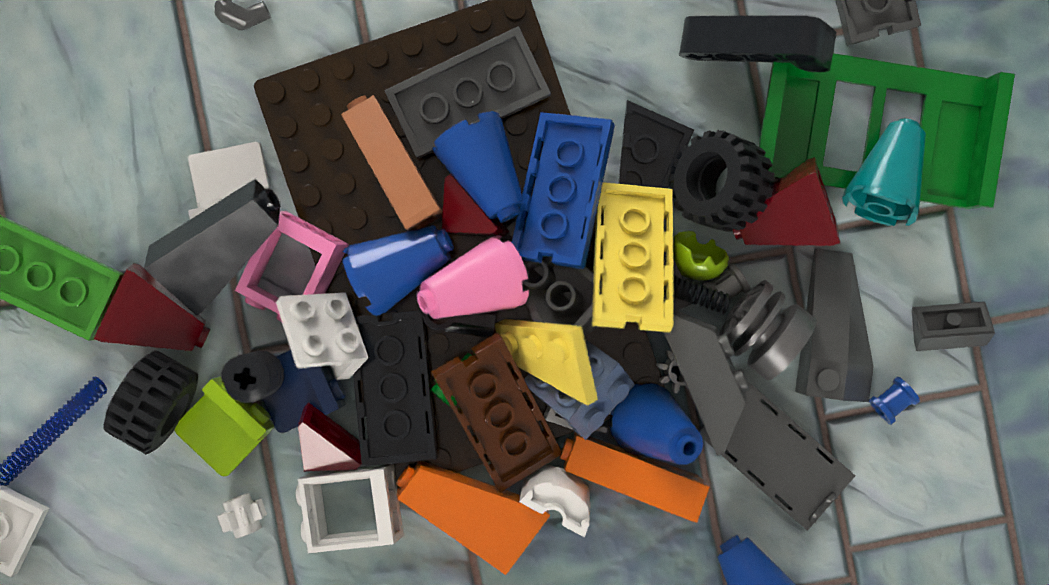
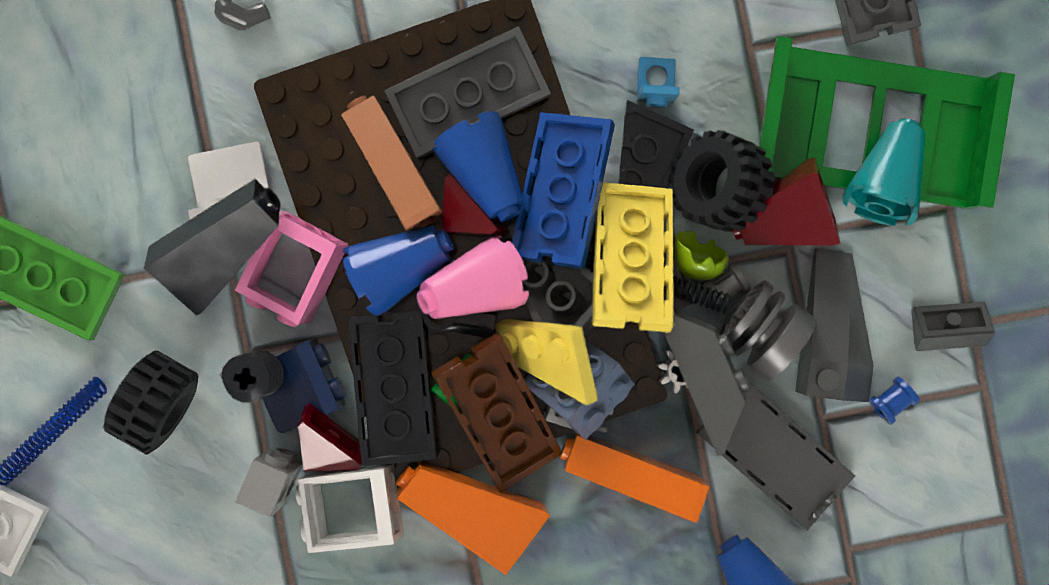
dark red slope [94,263,211,351] -> none
lime bracket [174,376,275,477] -> none
white gear [217,493,267,538] -> none
white bracket [276,292,368,380] -> none
white cylinder [519,464,590,537] -> none
blue cone [610,383,703,465] -> none
black beam [679,15,836,73] -> none
none -> light grey brick [235,447,303,517]
none -> dark azure bracket [637,57,680,107]

